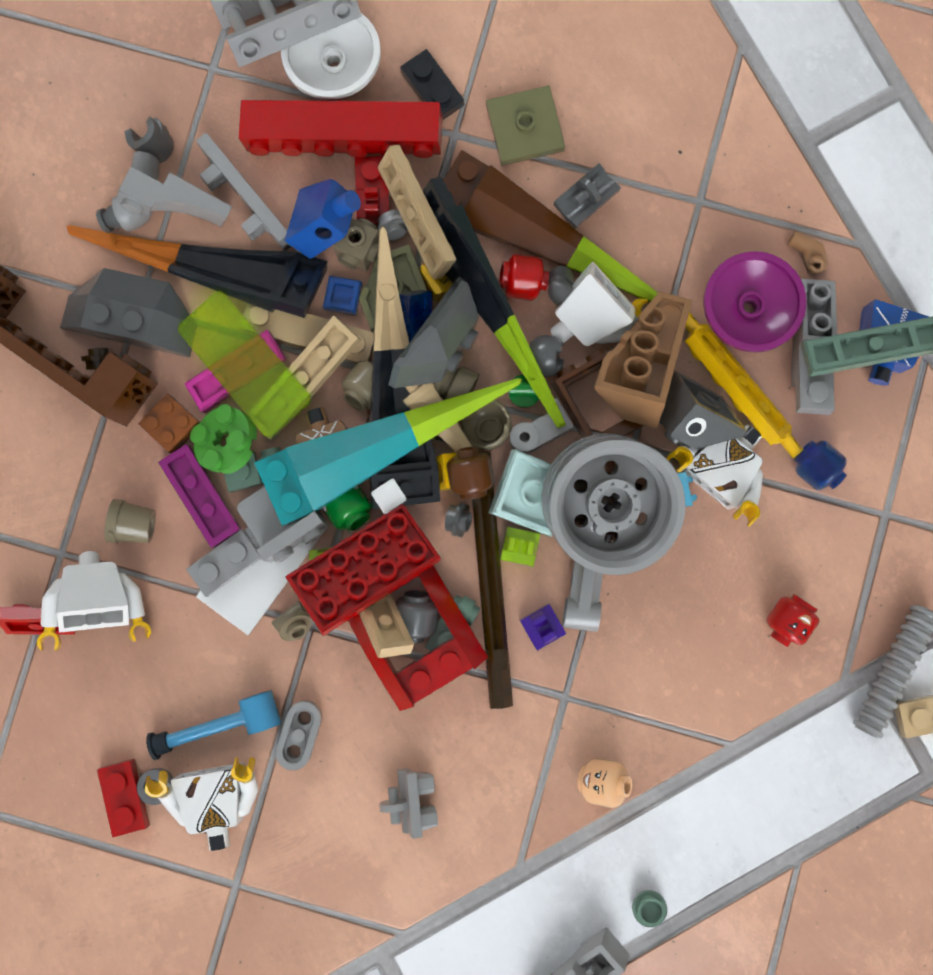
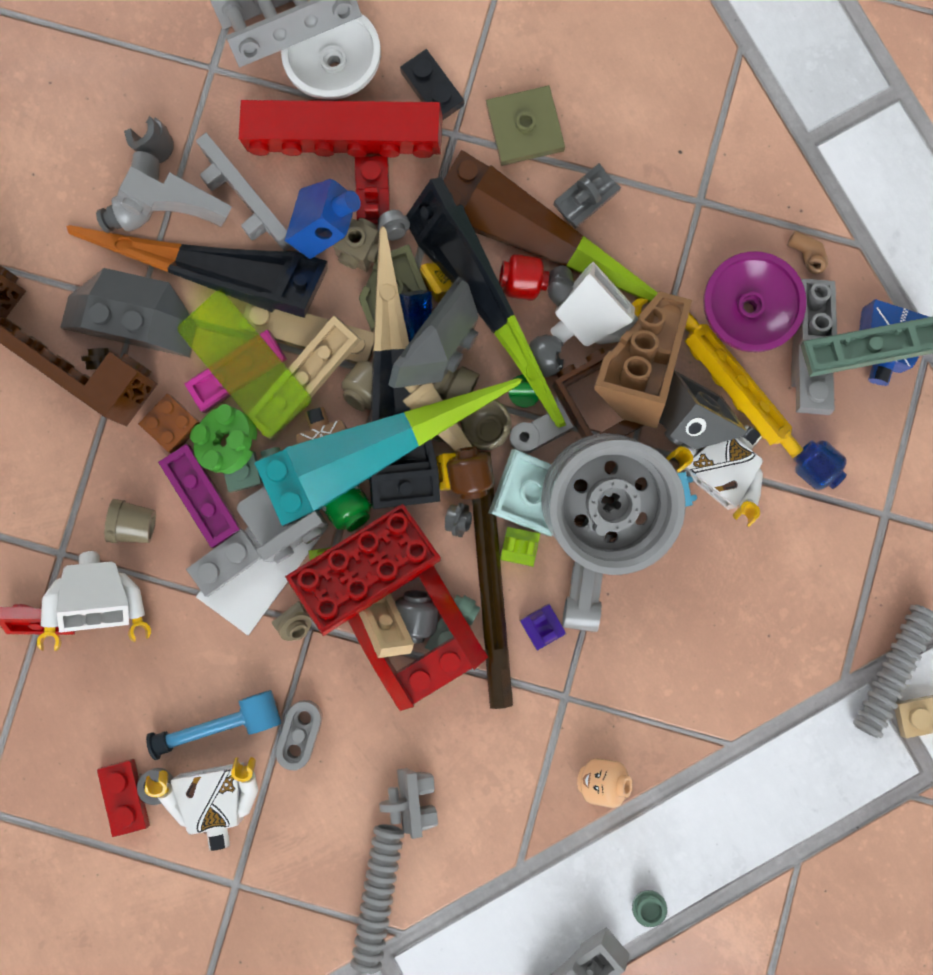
blue tile [323,275,363,316] -> none
white sticker [371,478,406,514] -> none
tan plate [377,145,457,280] -> none
red head [766,594,820,647] -> none
none -> light grey piece [350,824,404,974]

